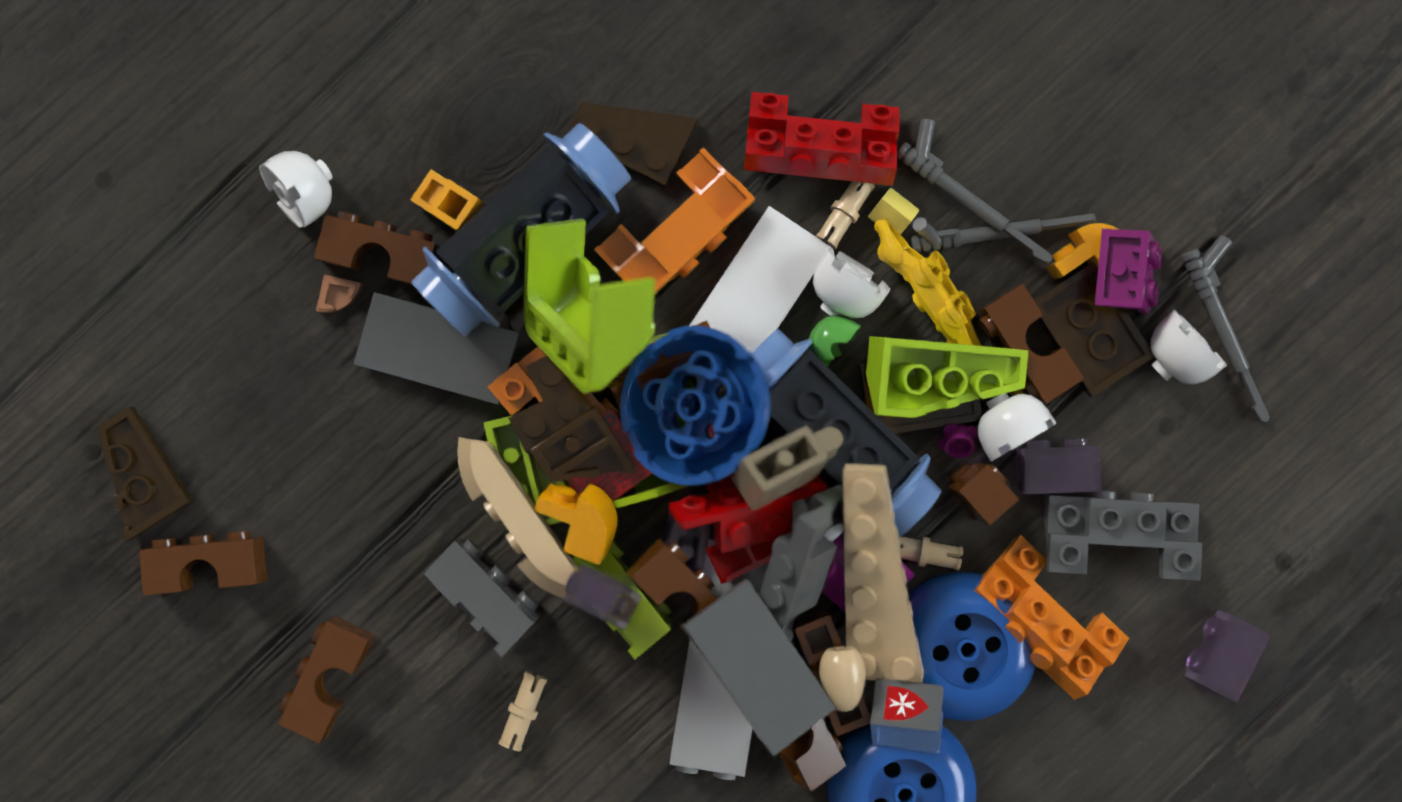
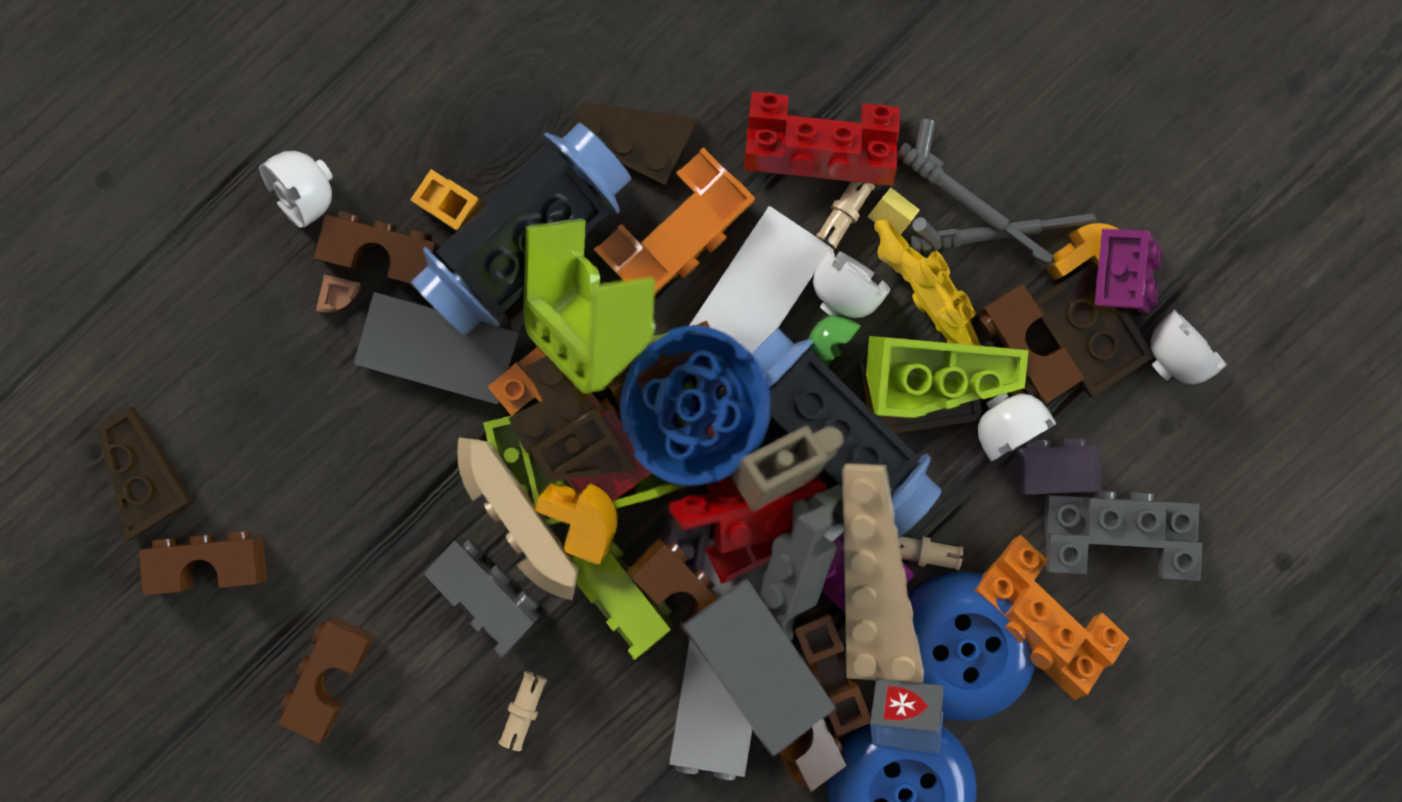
brick [564,564,642,630] -> none
tan animal [819,646,866,712] -> none
magenta plate [938,423,978,458] -> none
reddish brown brick [947,463,1019,525] -> none
dark grey piece [1181,235,1270,422] -> none
clear purple brick [1185,610,1271,702] -> none

